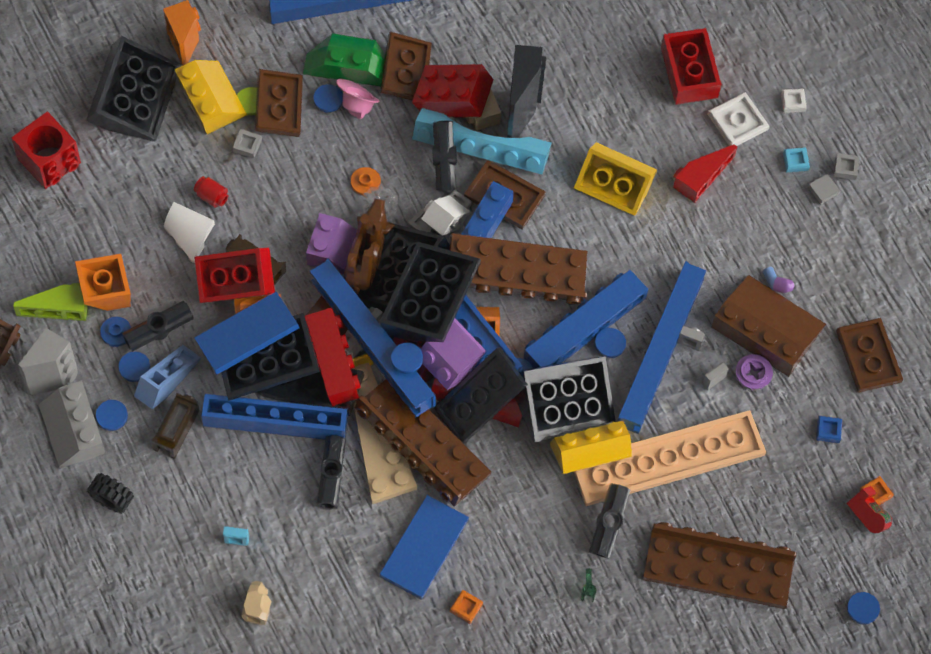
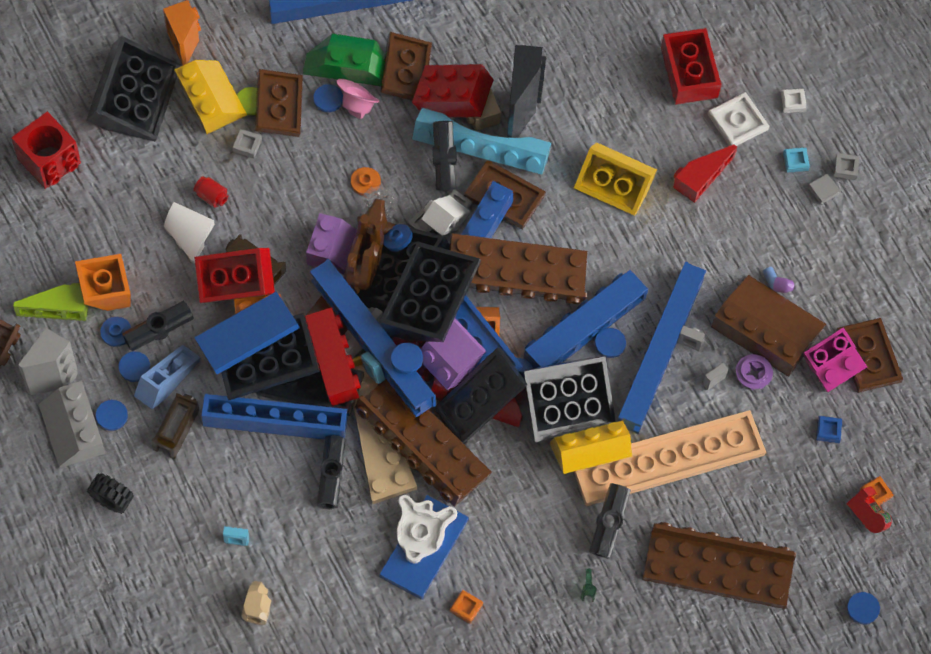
none -> medium azure tile [361,351,385,384]
none -> blue piece [383,224,413,251]
none -> white tile [396,495,457,563]
none -> dark pink brick [803,327,867,392]

